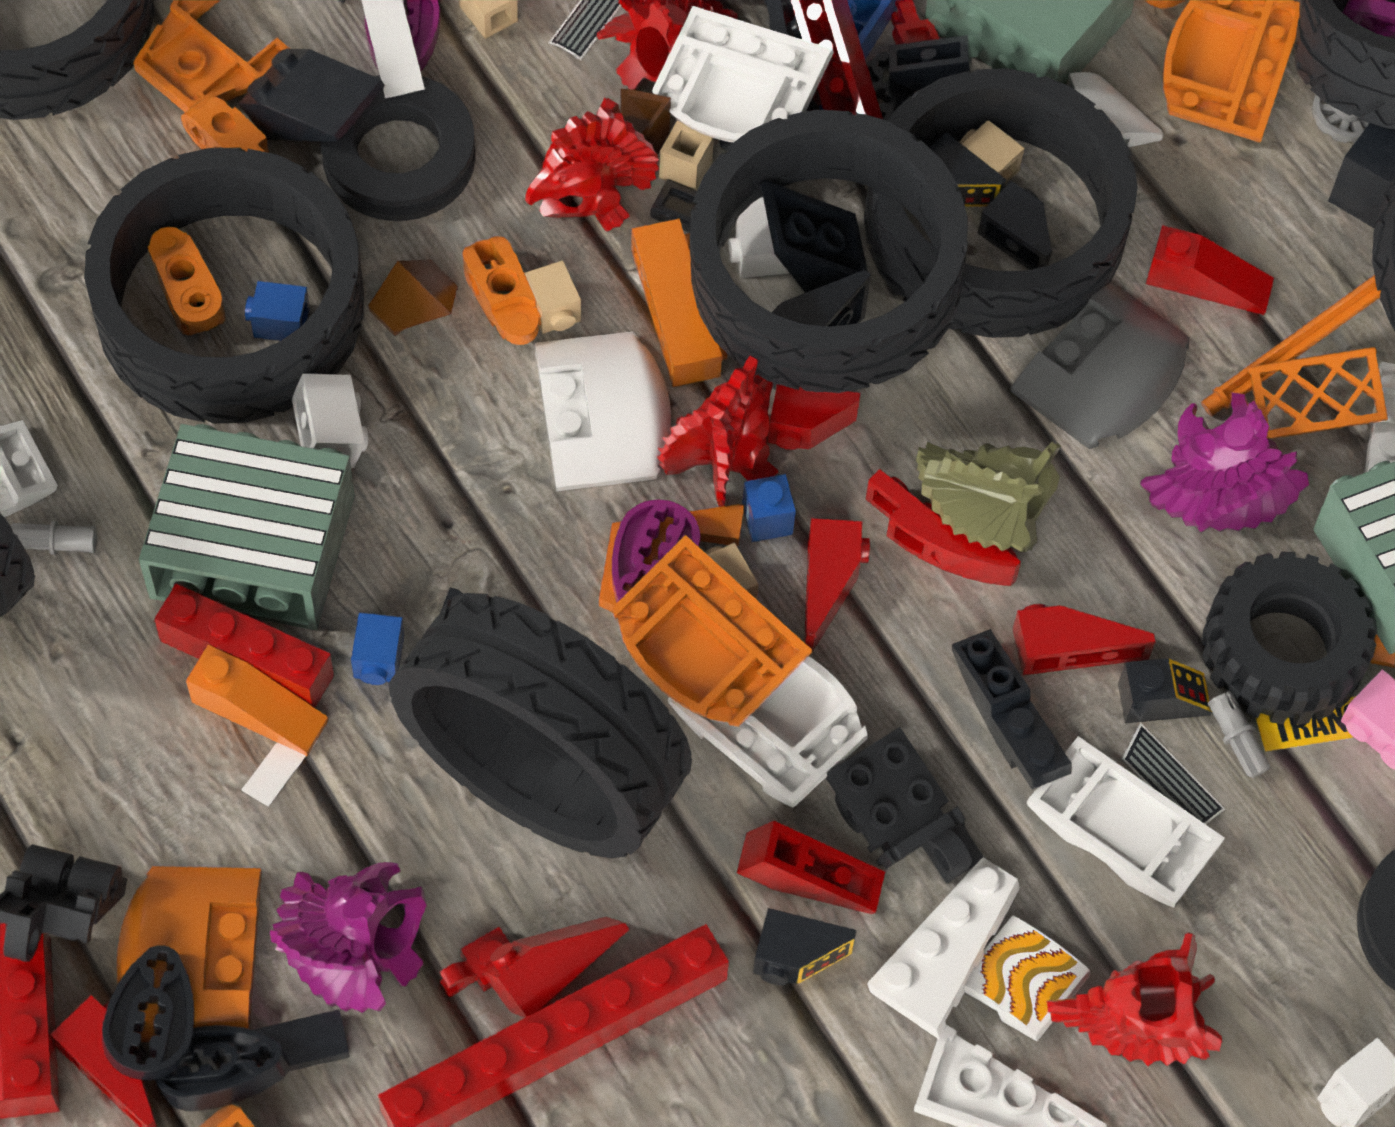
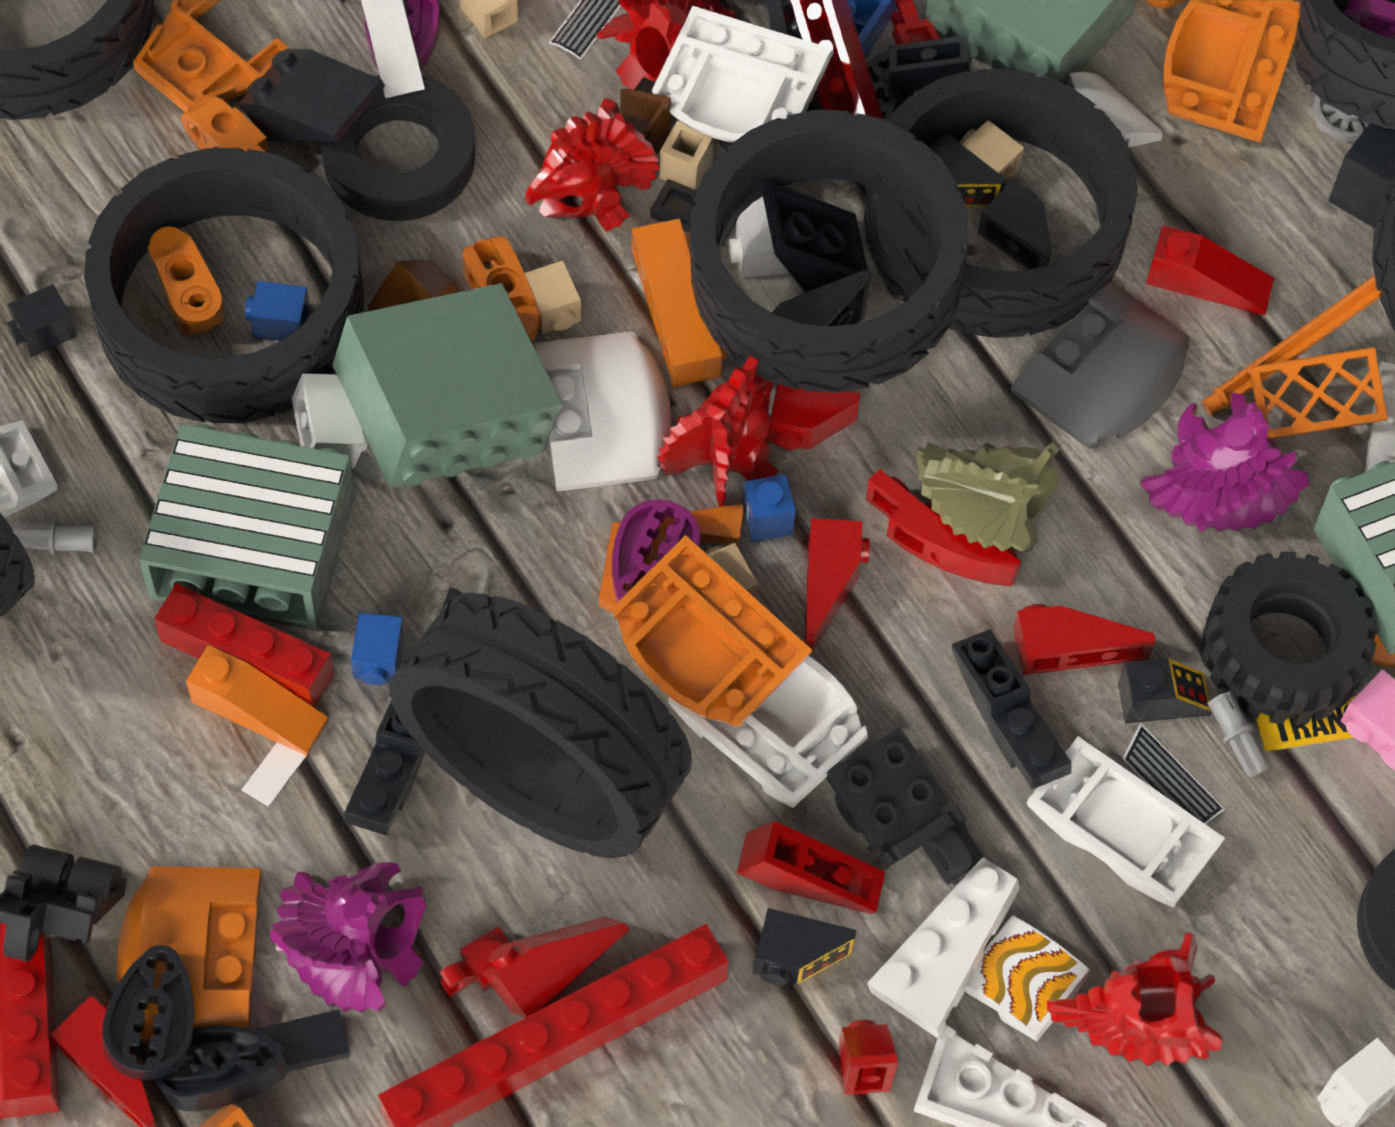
none -> black brick [6,284,77,357]
none -> sand green brick [332,283,562,488]
none -> black slope [344,702,425,836]
none -> red slope [839,1020,898,1095]

